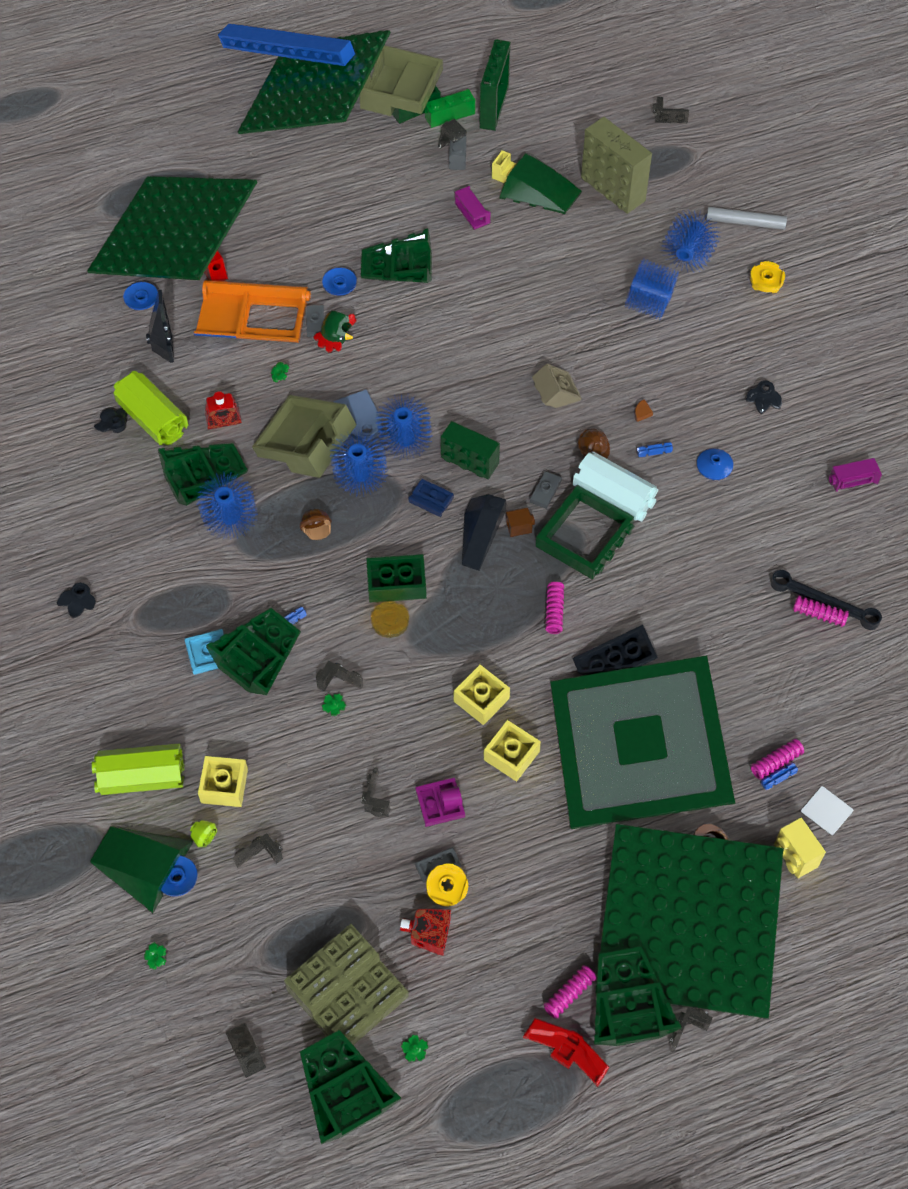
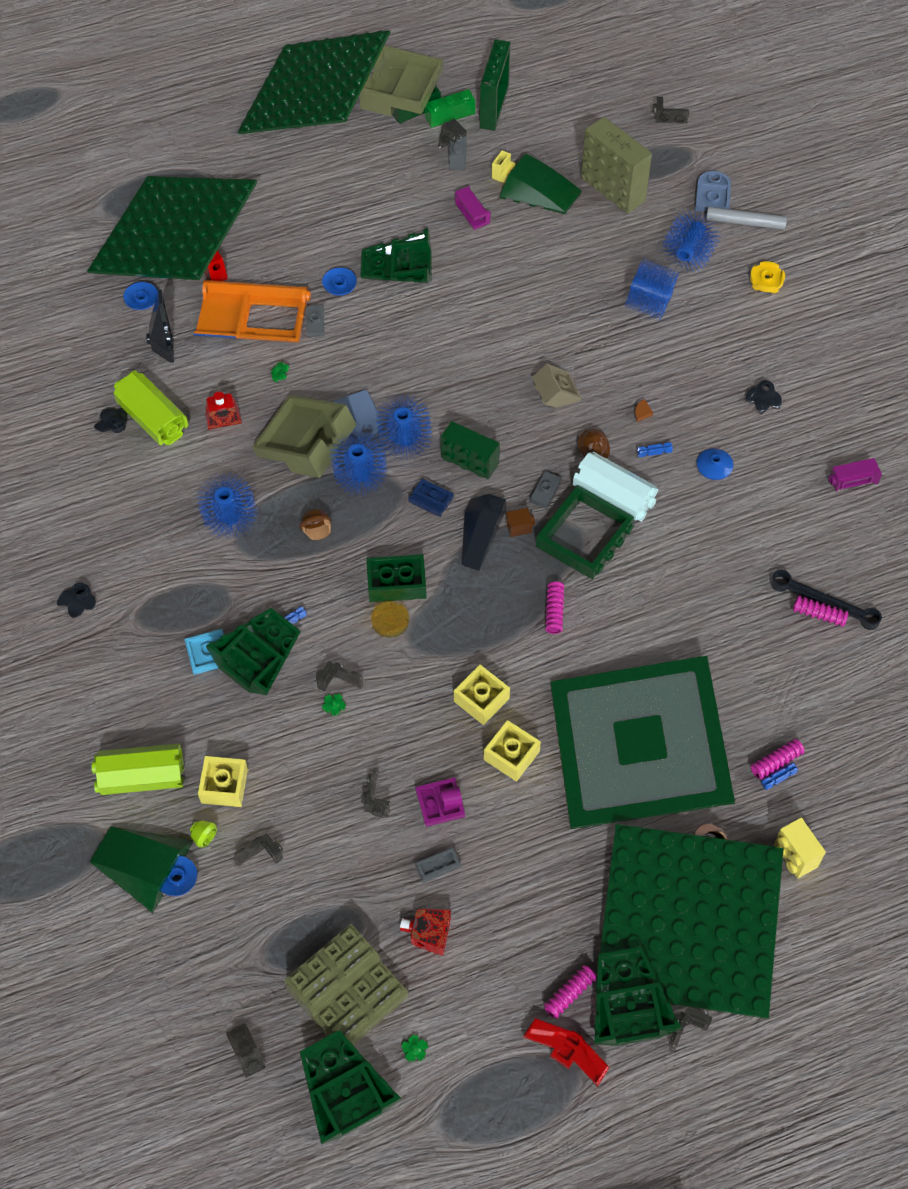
green plant [144,942,167,969] -> none
dark green wedge [158,443,248,506] -> none
blue brick [218,23,355,66] -> none
dark green piece [314,311,357,353] -> none
yellow plate [426,864,468,906] -> none
black wedge [572,625,658,676] -> none
white sticker [801,786,854,835] -> none
none -> sand blue tile [695,171,731,212]

